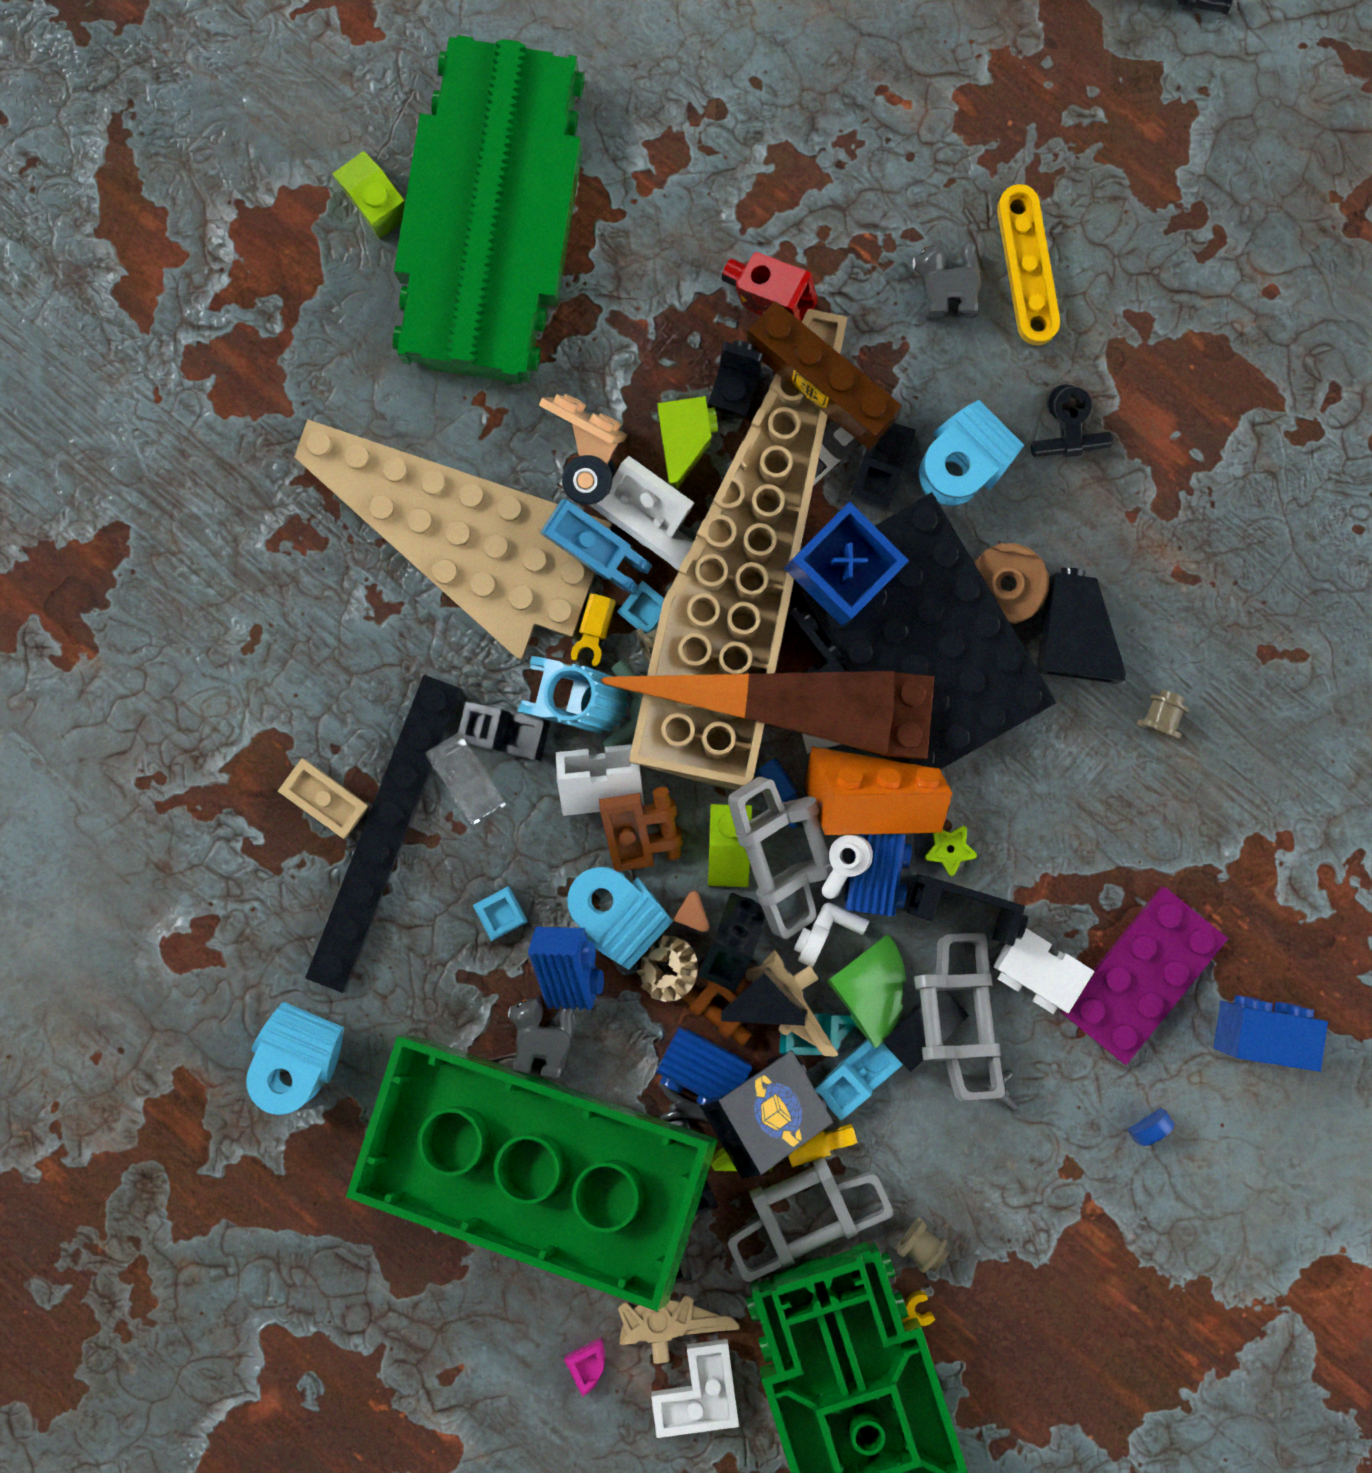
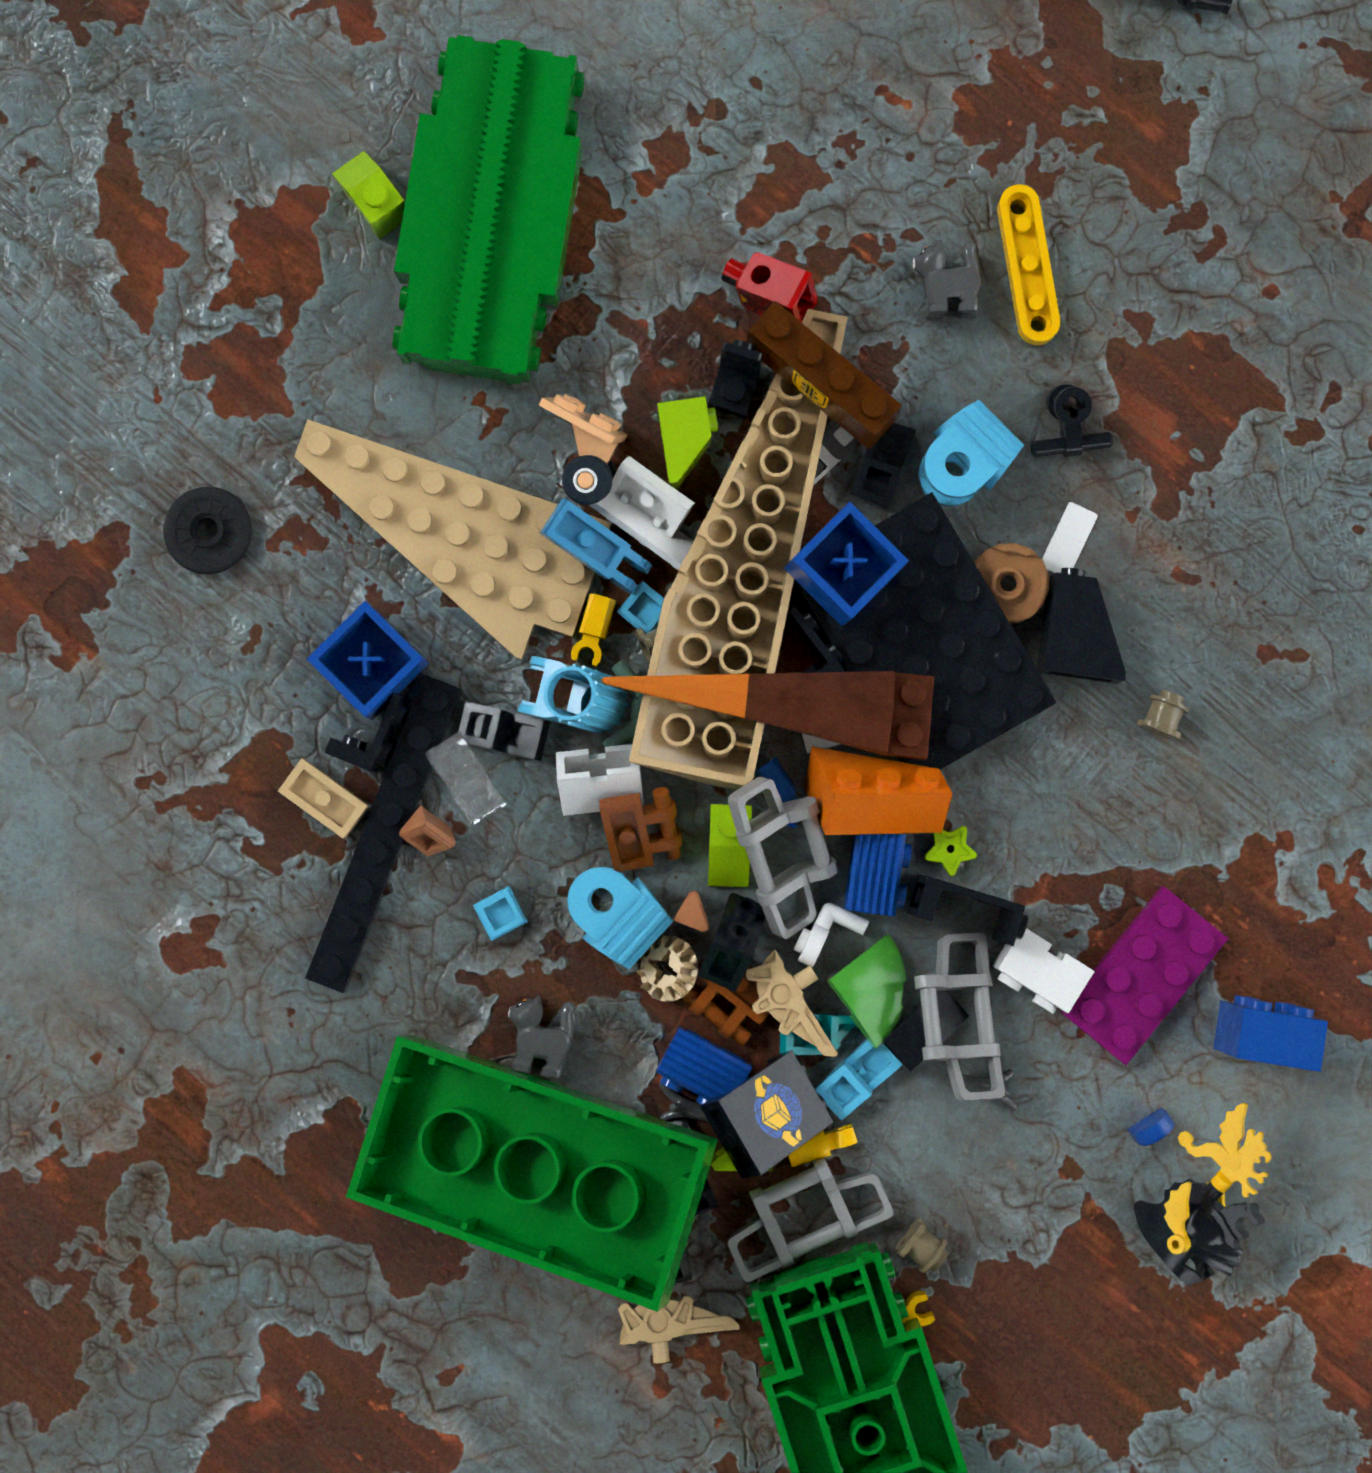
medium azure piece [246,1002,344,1115] -> none
blue brick [528,926,604,1011] -> none
dark pink tile [564,1337,605,1397] -> none
white plate [651,1339,739,1438] -> none
black slope [721,967,808,1026] -> none
white plate [822,835,873,899] -> none
none -> black wheel [163,487,252,574]
none -> blue brick [307,601,430,720]
none -> black bracket [324,693,409,773]
none -> nougat slope [399,805,456,857]
none -> white sticker [1042,502,1098,573]
none -> helmet [1134,1103,1272,1287]

